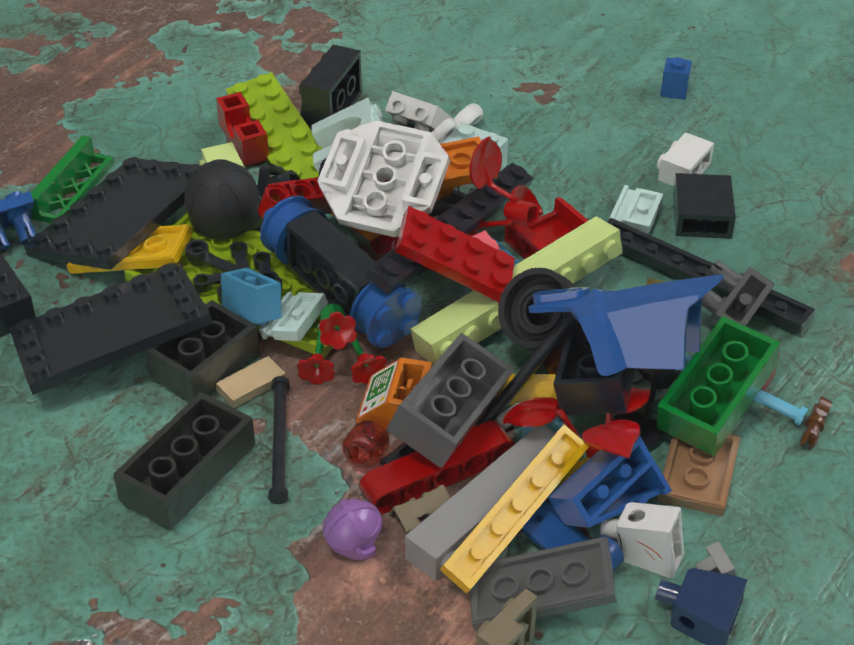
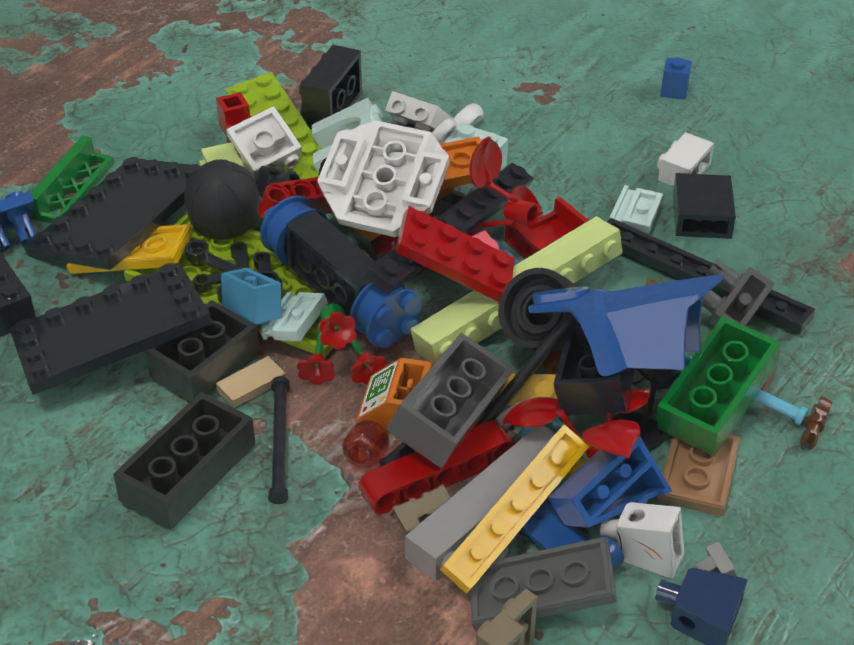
medium lavender cap [323,499,383,560] -> none
none -> white plate [227,106,302,181]

